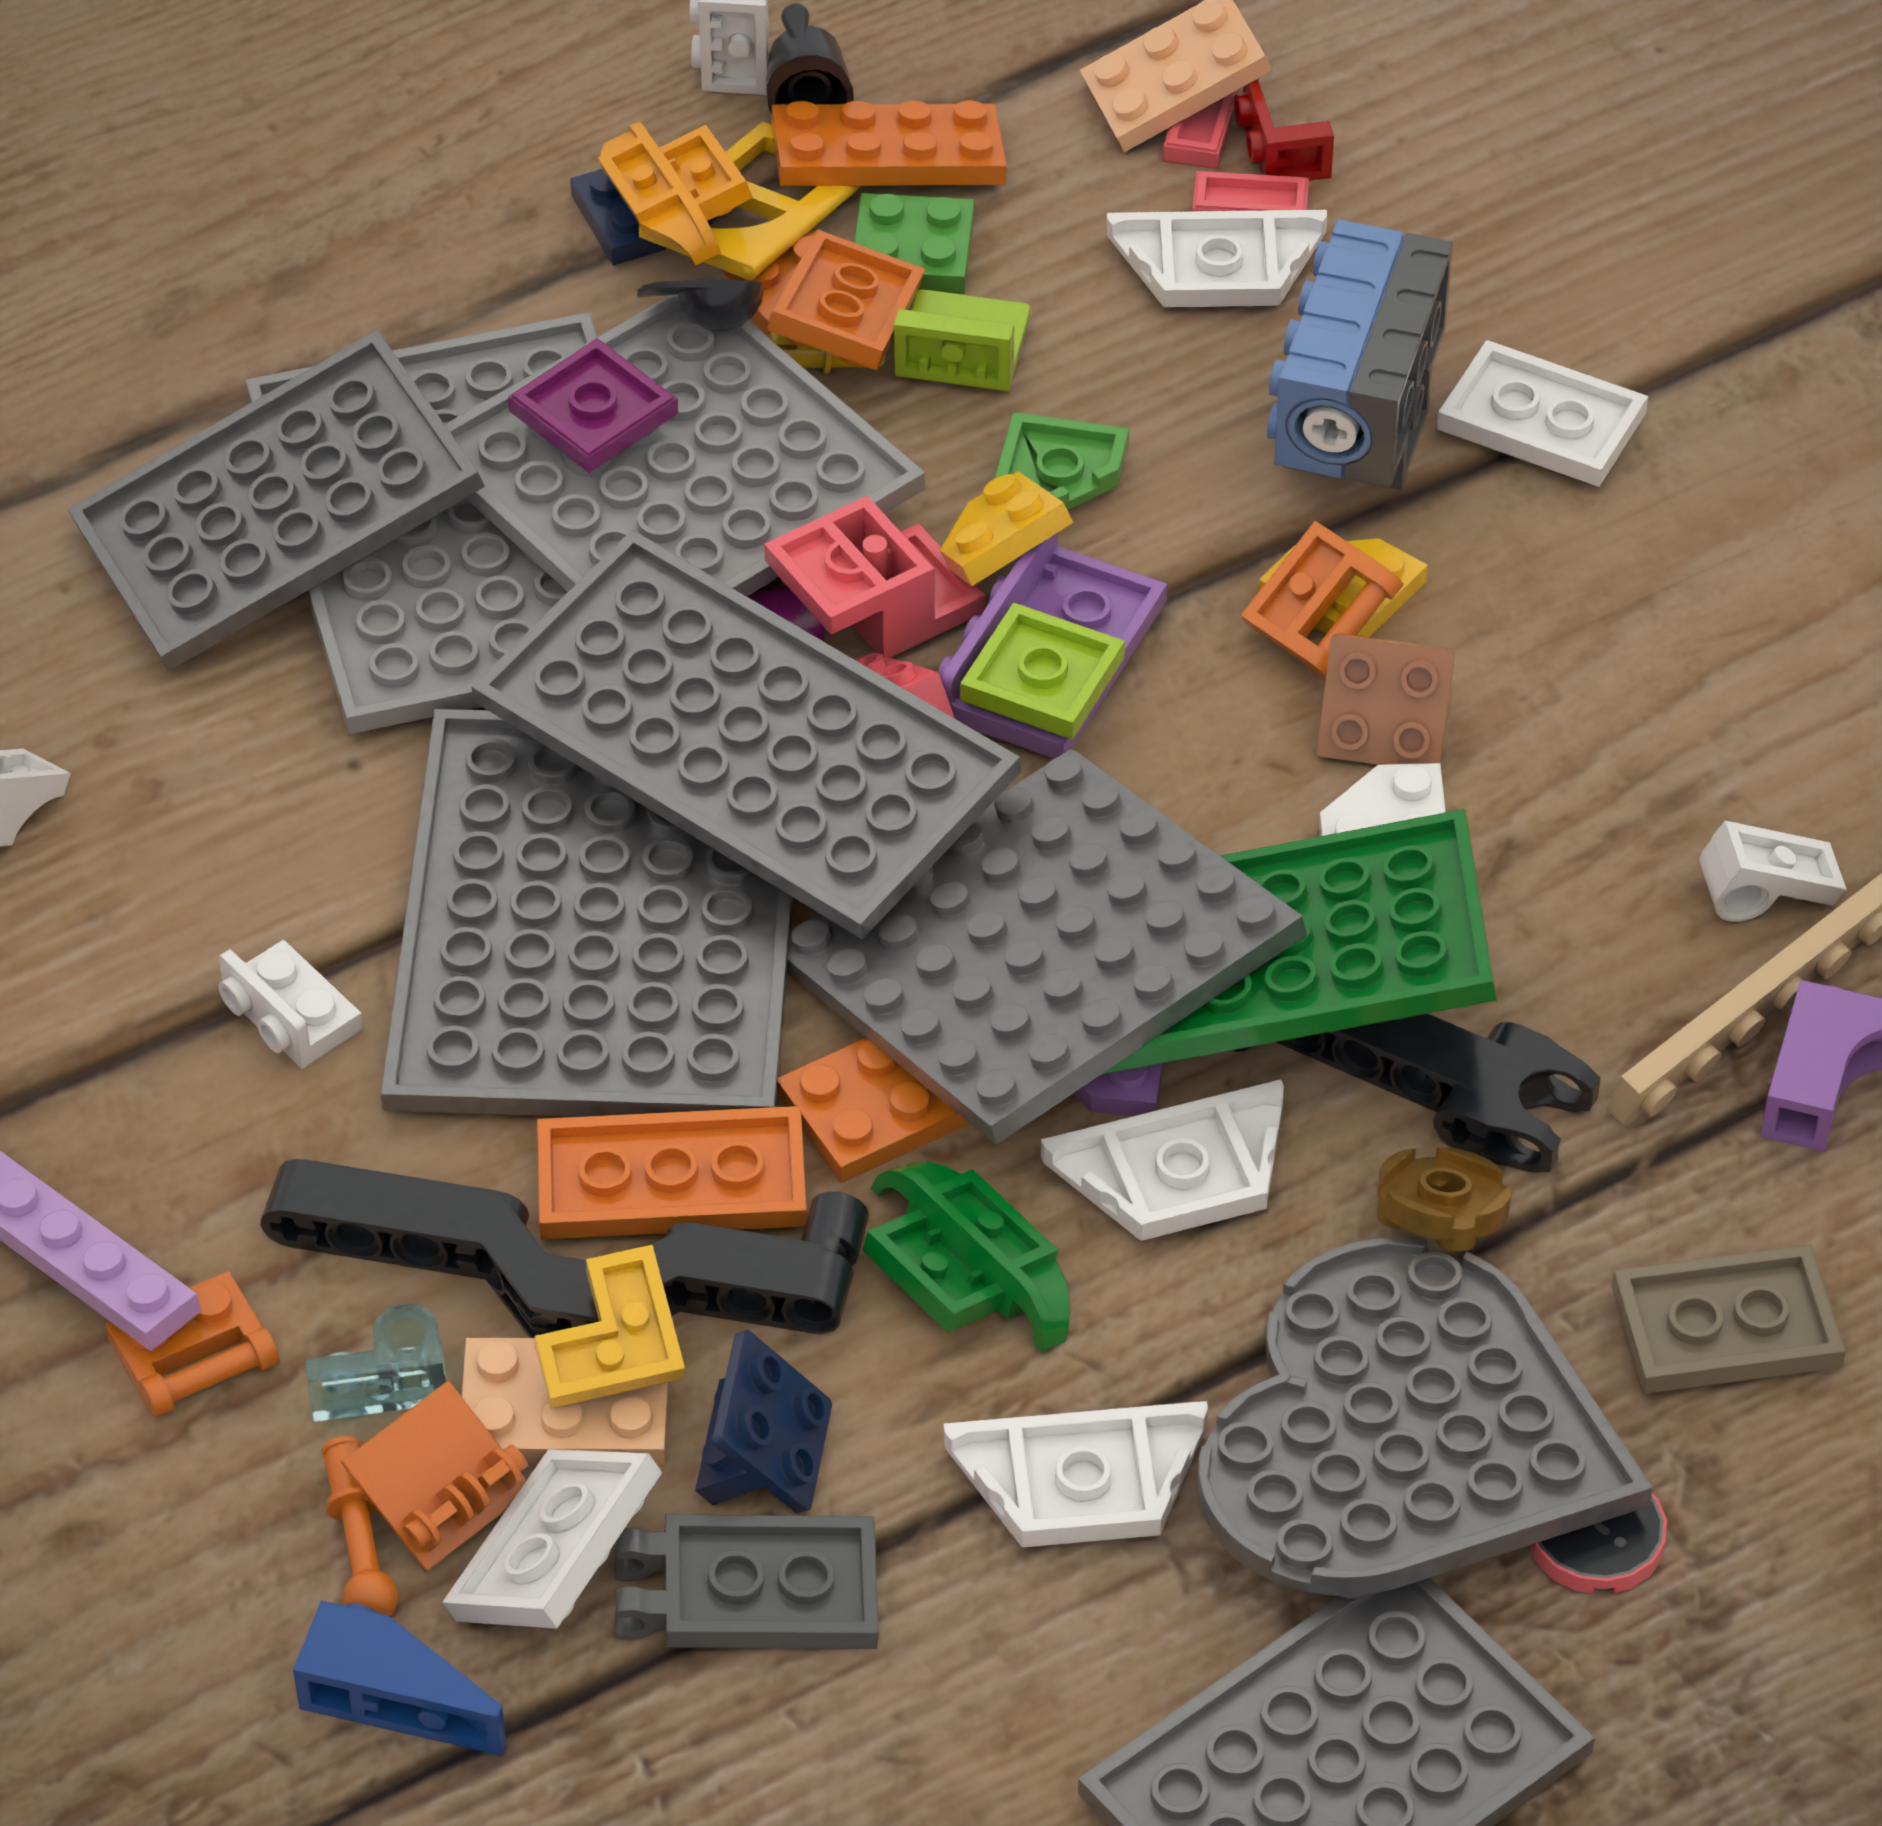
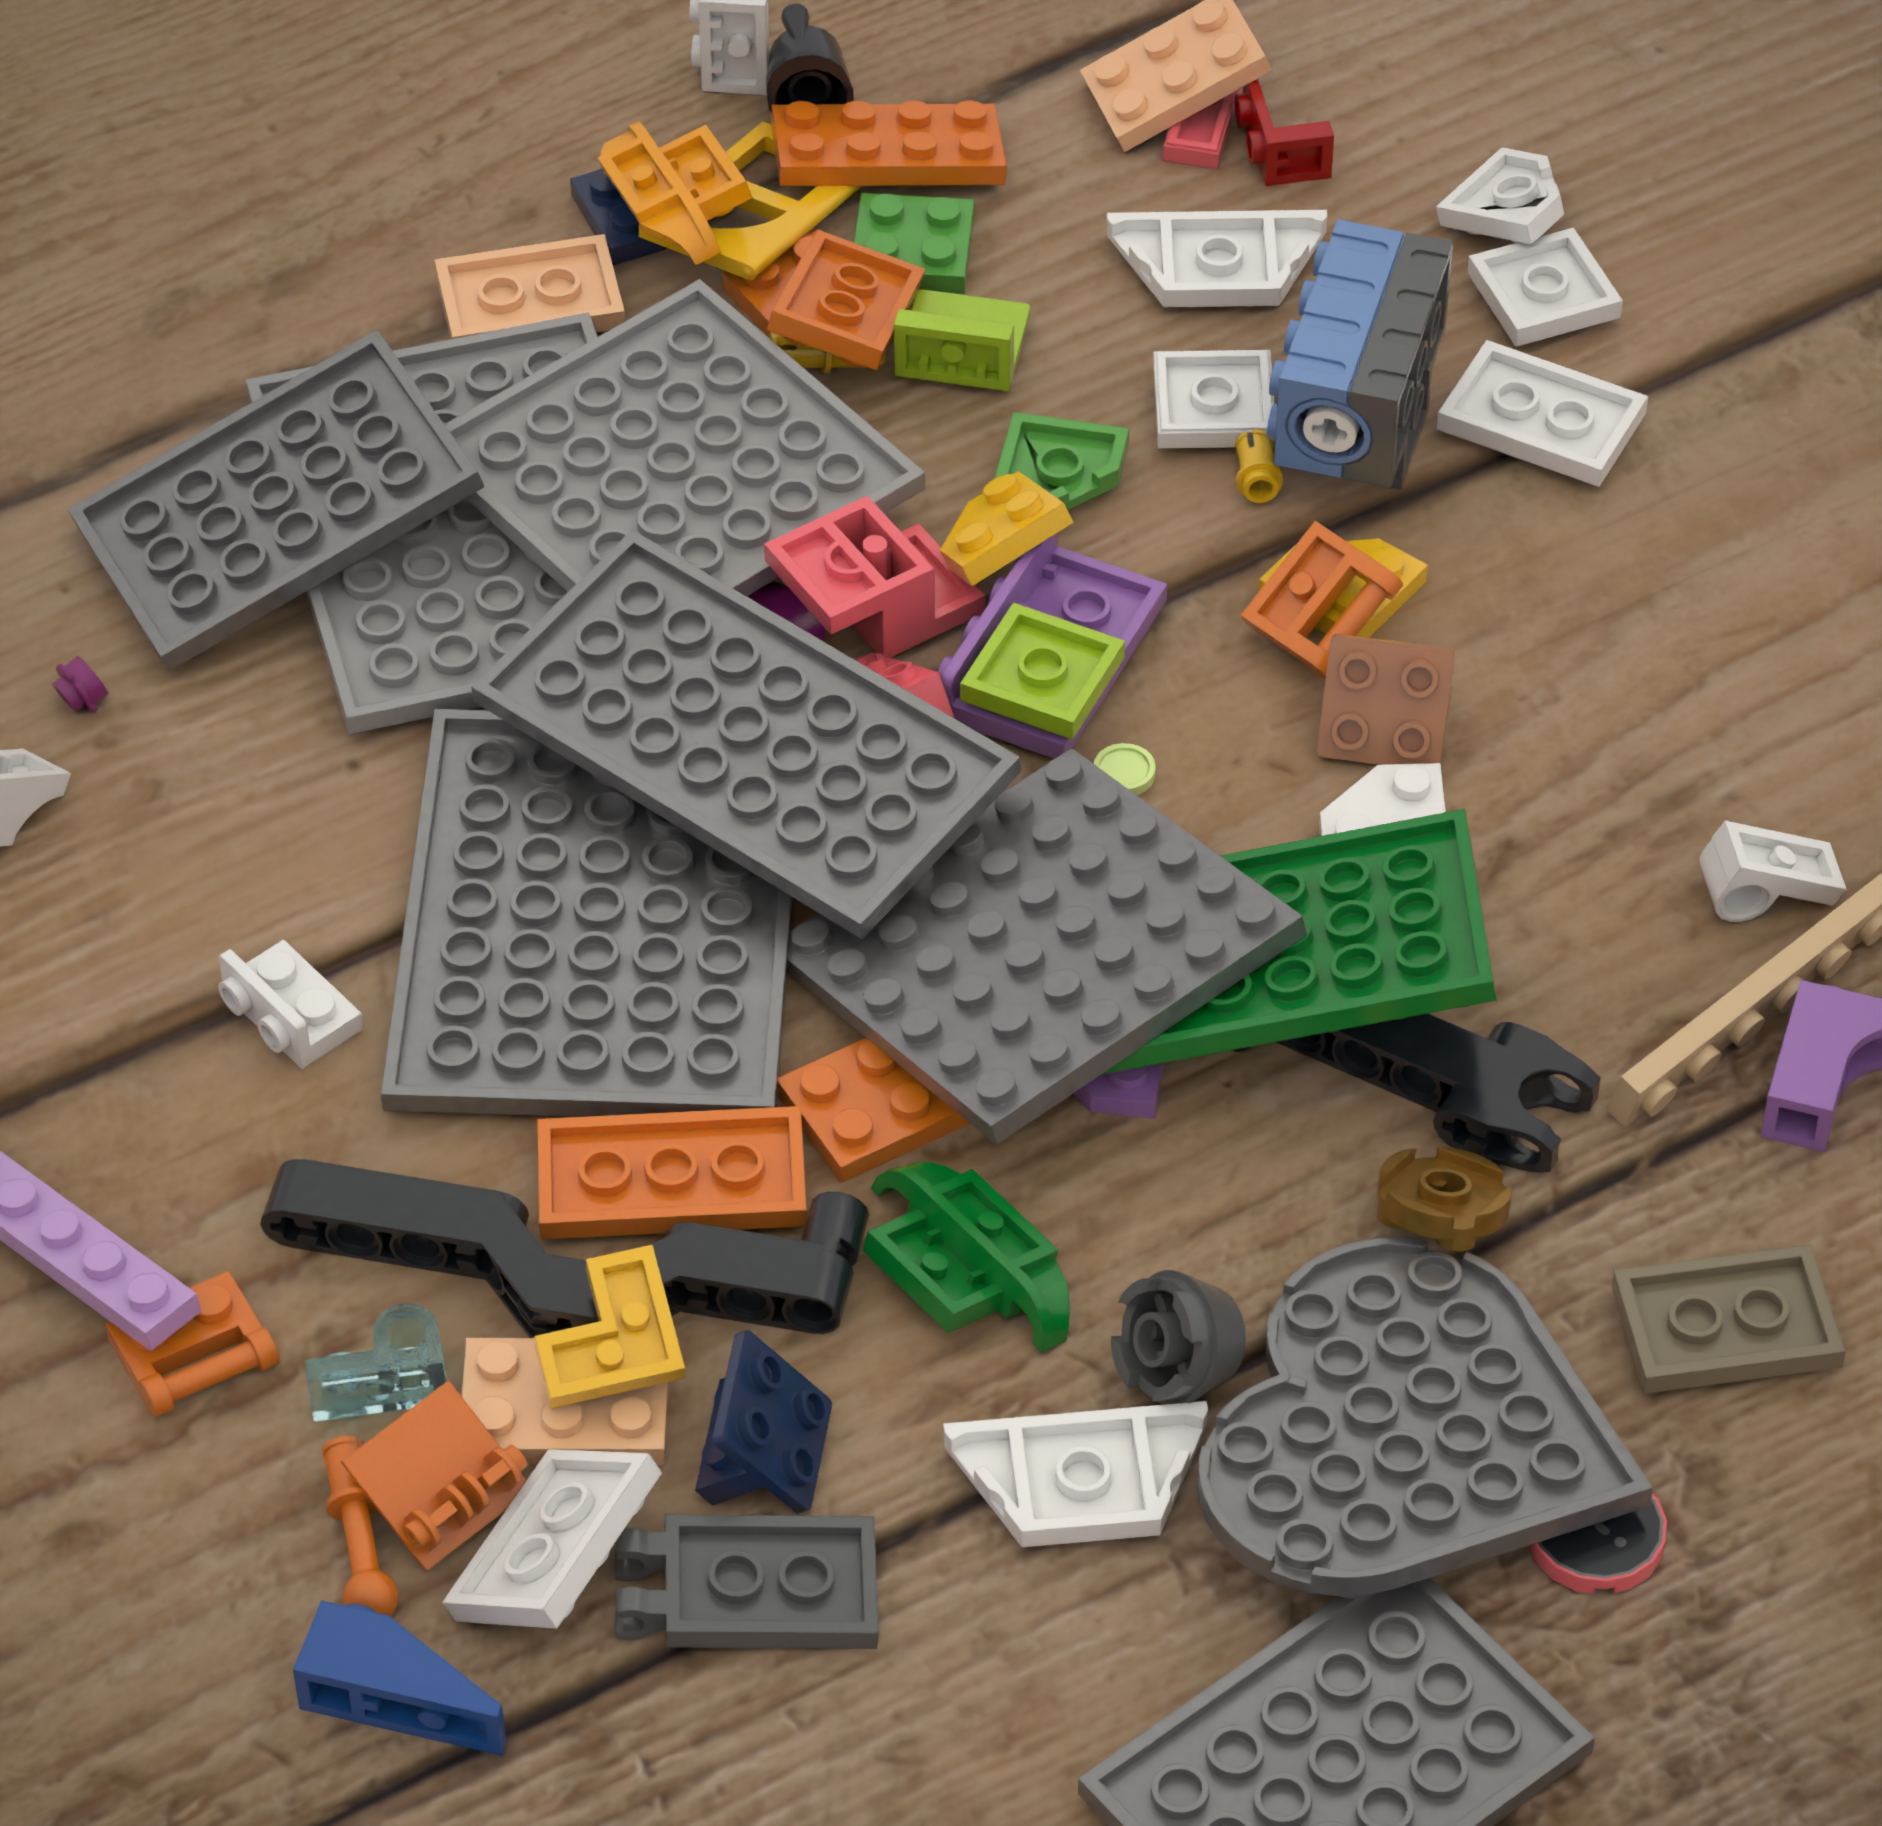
magenta plate [508,338,678,473] -> none
black cap [637,278,764,331] -> none
white wing [1041,1079,1284,1241] -> none
coral tile [1192,171,1309,212] -> none
none -> magenta plate [52,656,108,713]
none -> light nougat plate [434,234,625,339]
none -> yellowish green piece [1094,743,1156,795]
none -> dark grey cone [1111,1270,1246,1405]
none -> white plate [1153,350,1275,449]
none -> yellow pin [1235,429,1283,503]
none -> white plate [1436,147,1564,245]
none -> white plate [1467,227,1623,347]

